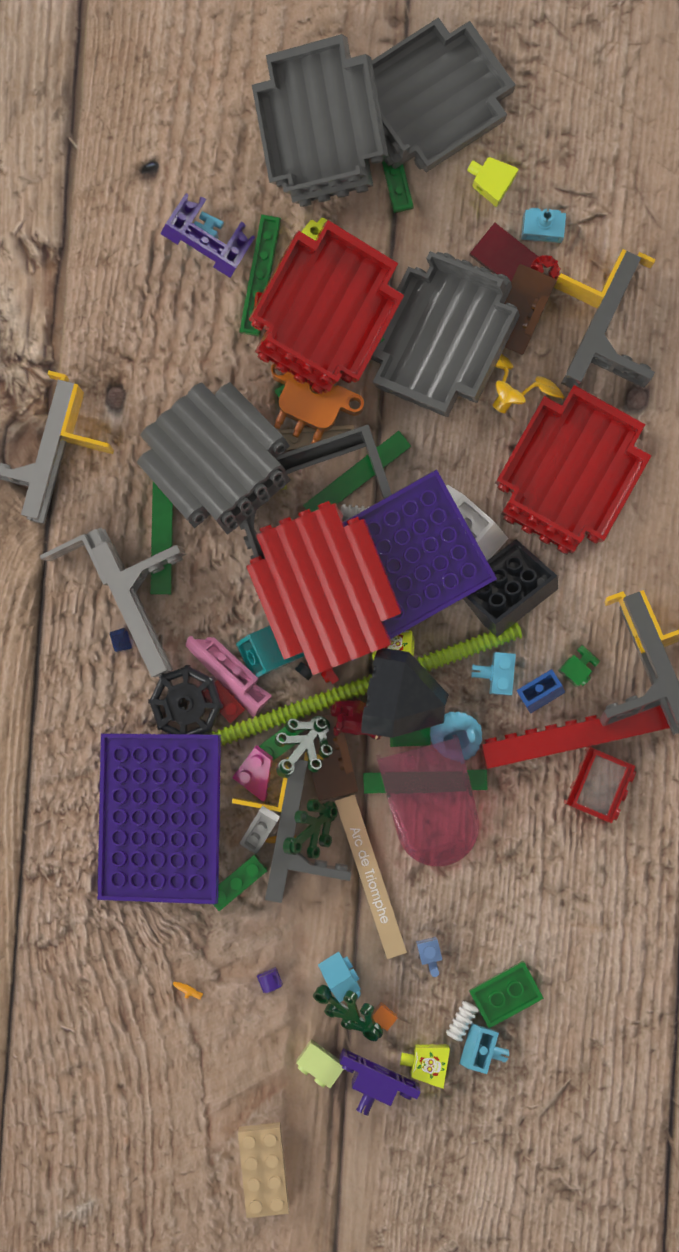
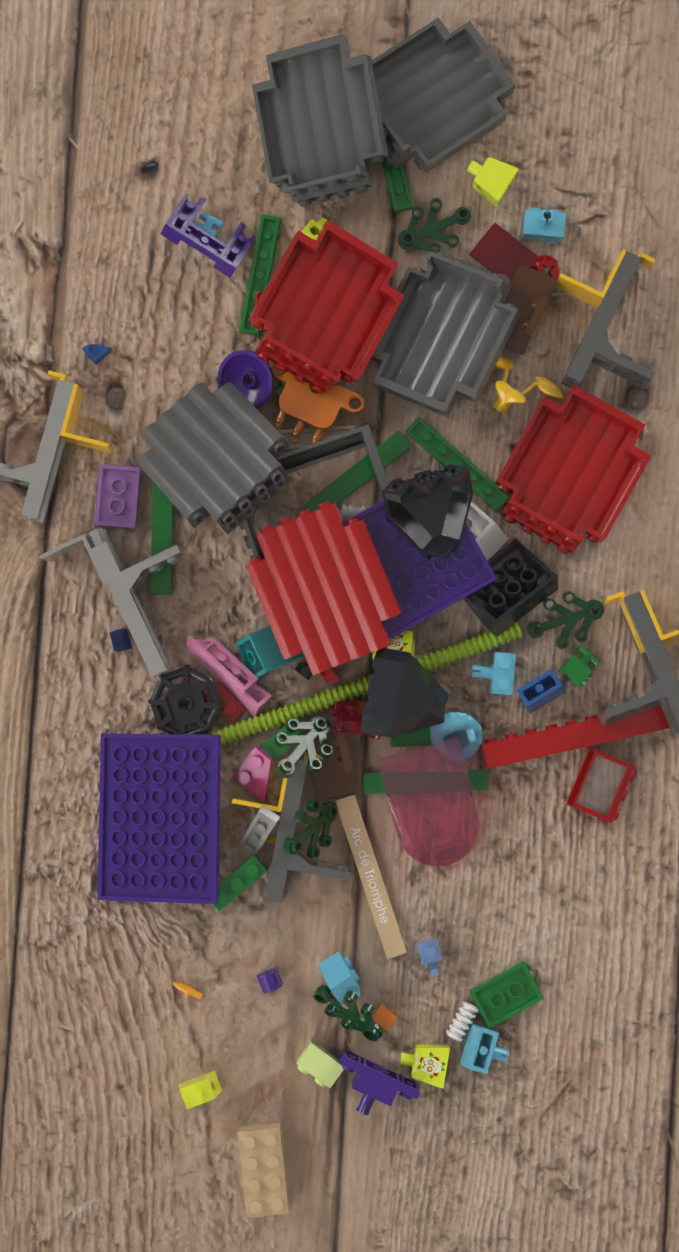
none -> blue tile [82,344,111,365]
none -> medium lavender plate [94,464,141,529]
none -> neon yellow torso [178,1071,222,1109]
none -> dark purple dish [217,350,274,409]
none -> black panel [382,464,473,560]
none -> dark green plant [398,198,471,253]
none -> green tile [405,416,510,512]
none -> dark green plant [527,591,604,649]

